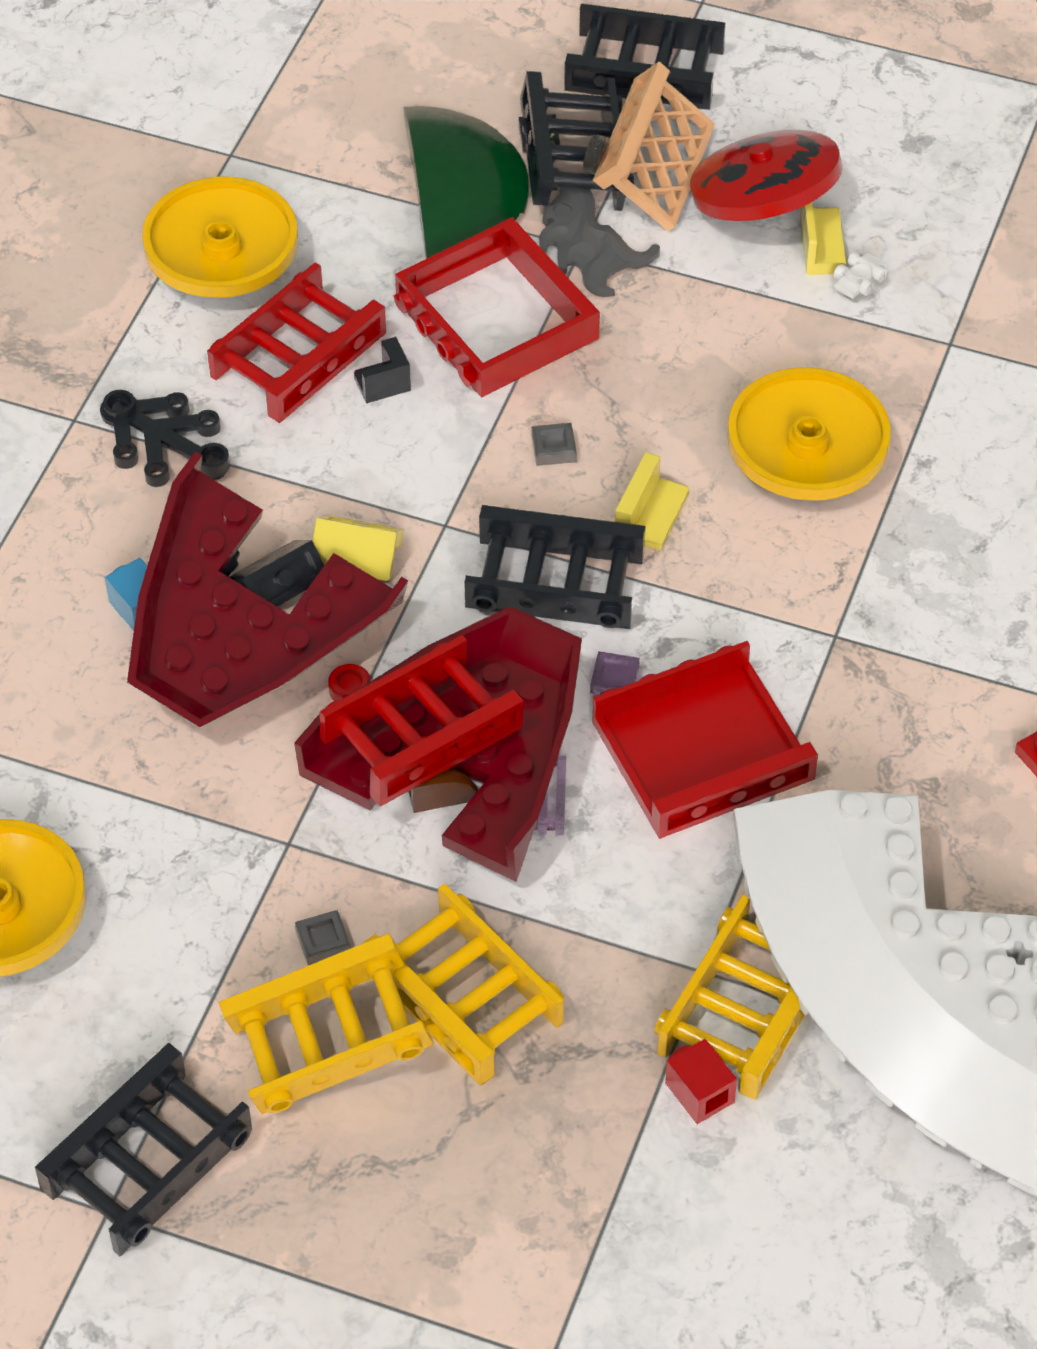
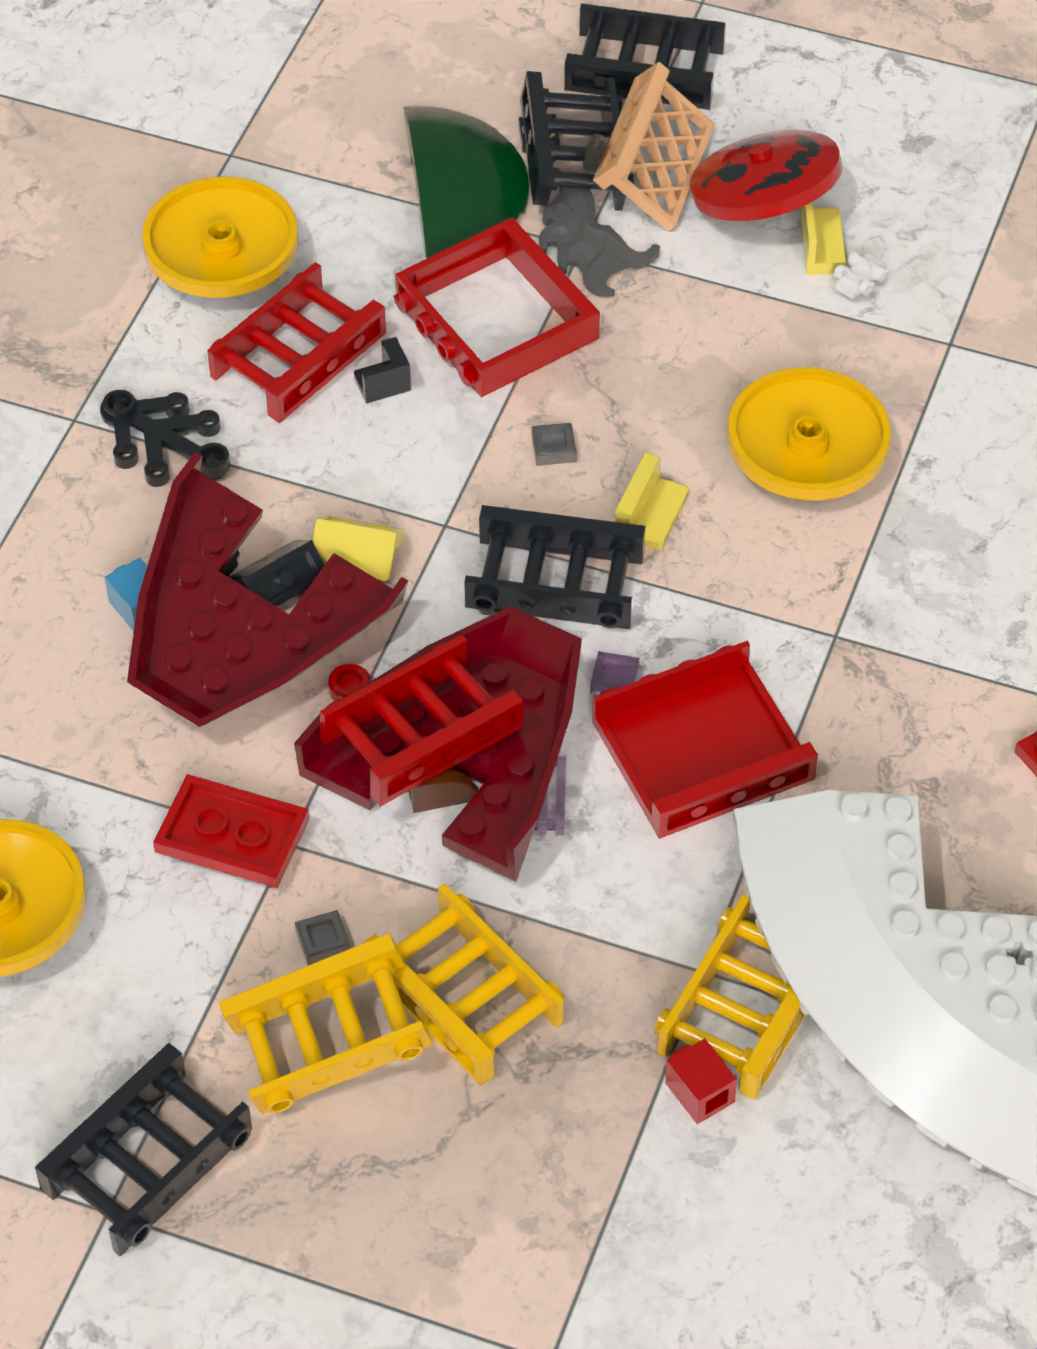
none -> red plate [153,774,310,888]

